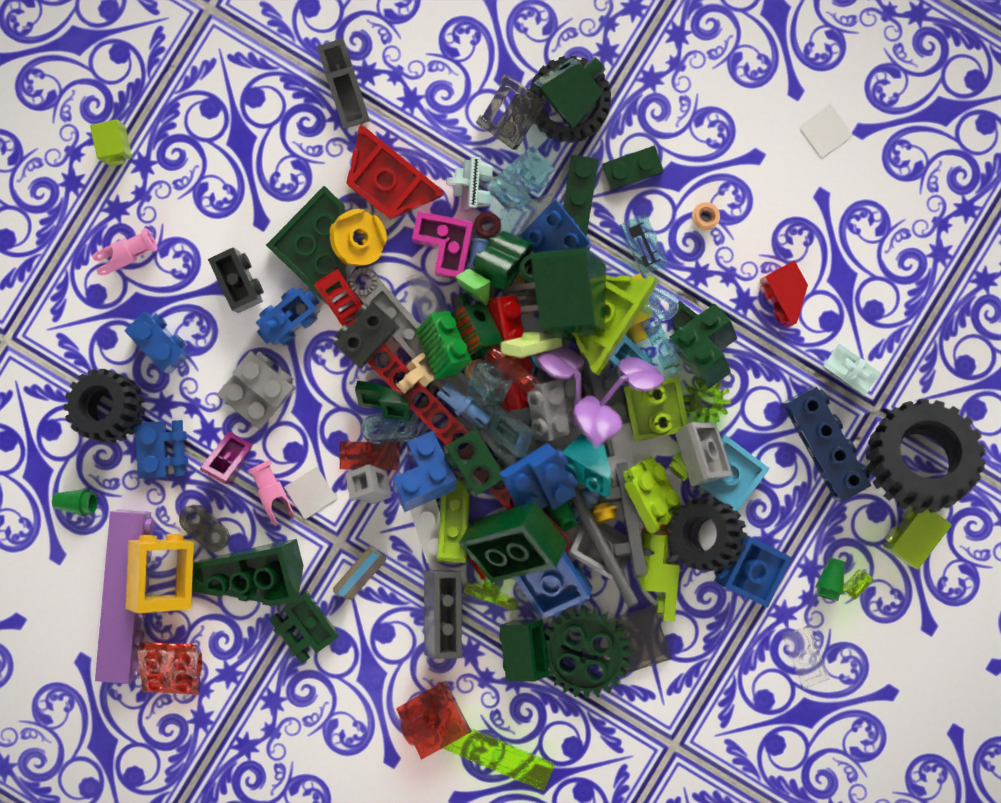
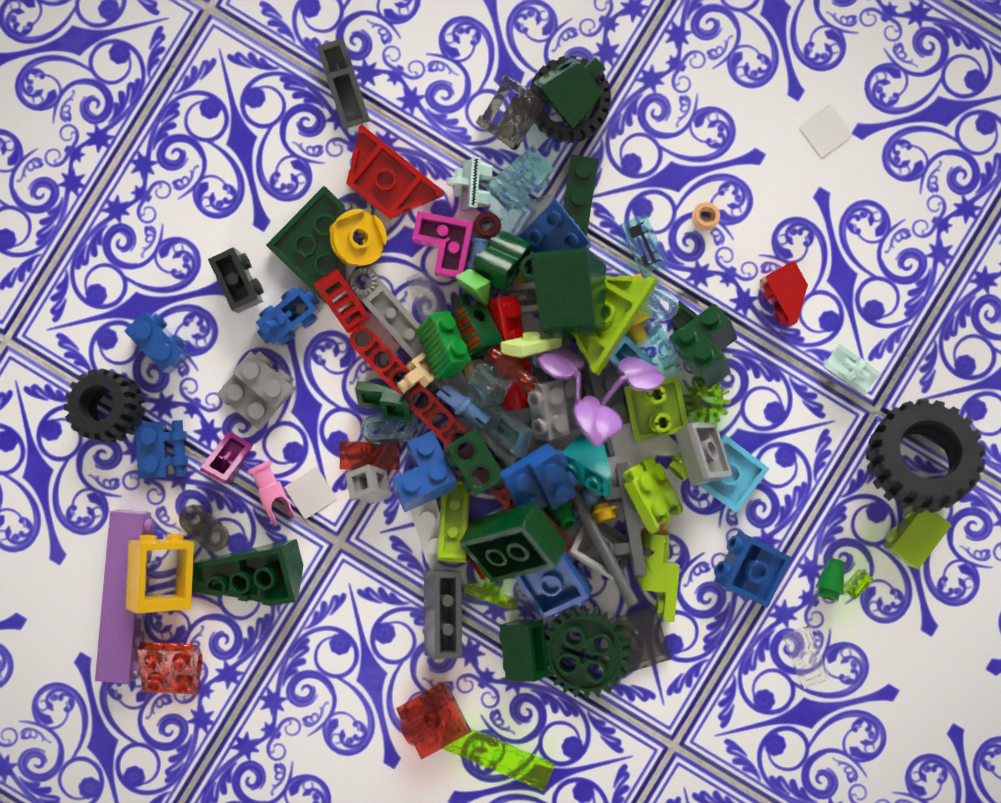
green cone [52,489,98,517] -> none
lime brick [90,119,132,166] -> none
bright pink piece [92,228,158,276] -> none
dark green plate [269,591,340,664] -> none
dark tan slope [332,546,386,600] -> none
pearl dark grey brick [334,302,400,369] -> none
dark green plate [601,145,664,191] -> none
black tyre [668,498,747,571] -> none
dark blue brick [781,387,872,502] -> none

